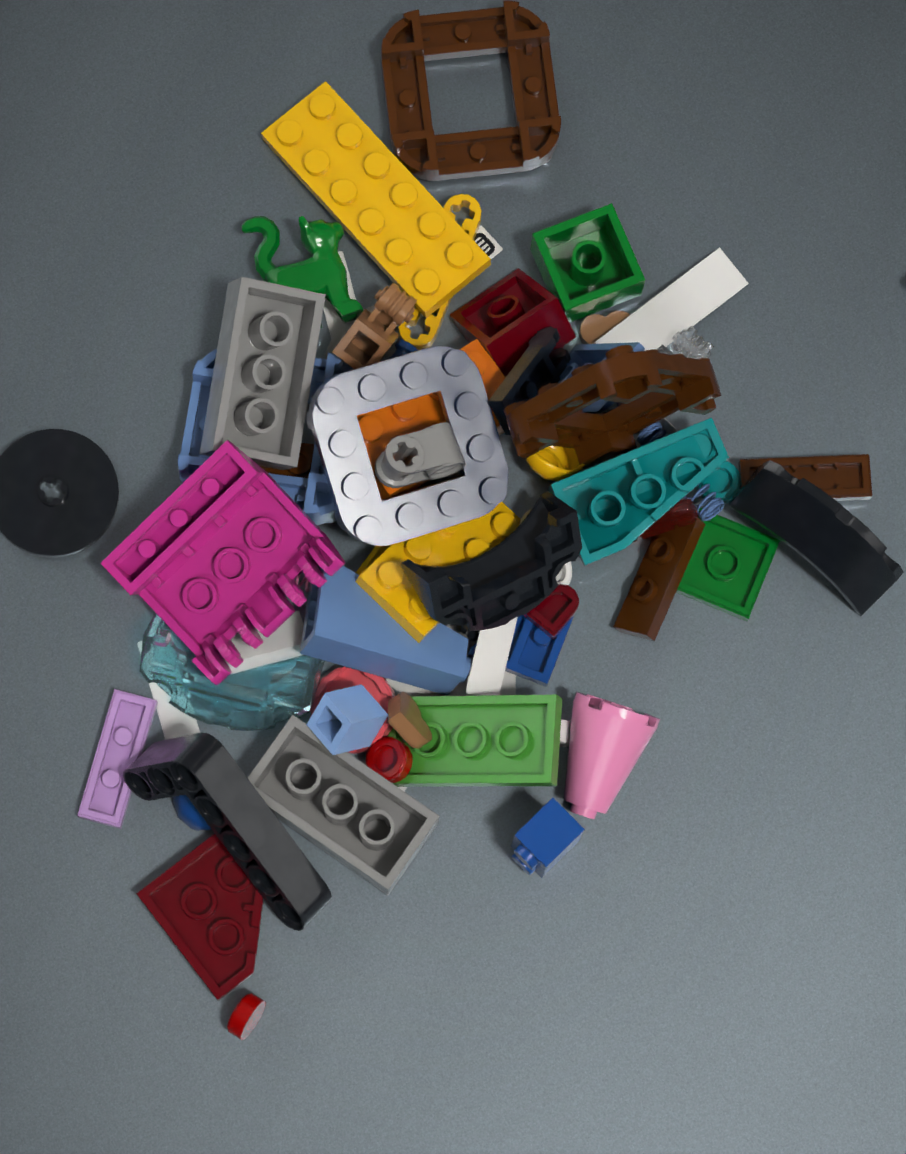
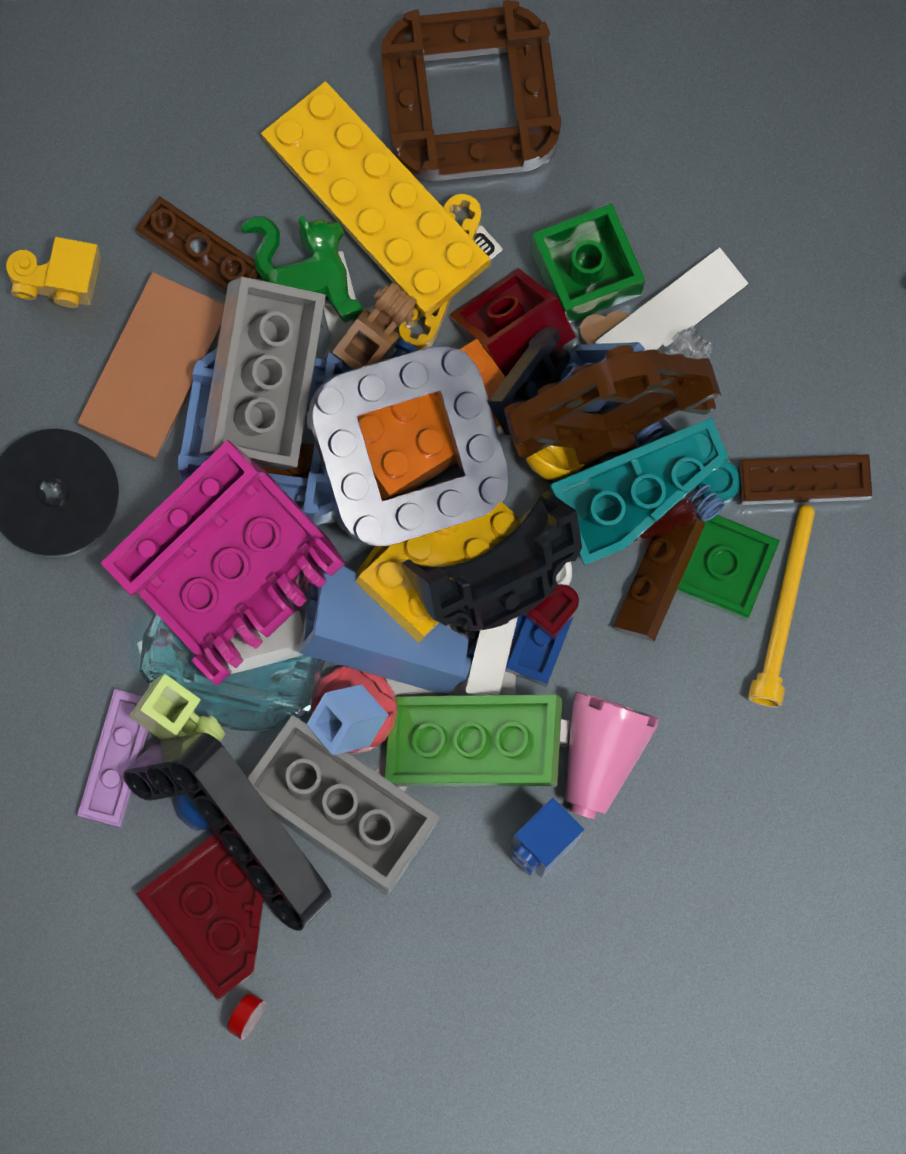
red tile [366,737,413,783] -> none
light grey piece [374,422,466,488] -> none
medium nougat tile [388,692,432,749] -> none
black windscreen [728,460,904,616] -> none
none -> yellow brick [6,237,101,308]
none -> nougat tile [77,272,225,461]
none -> yellowish green brick [129,674,225,742]
none -> reddish brown tile [135,196,260,295]
none -> yellow piece [747,504,815,707]

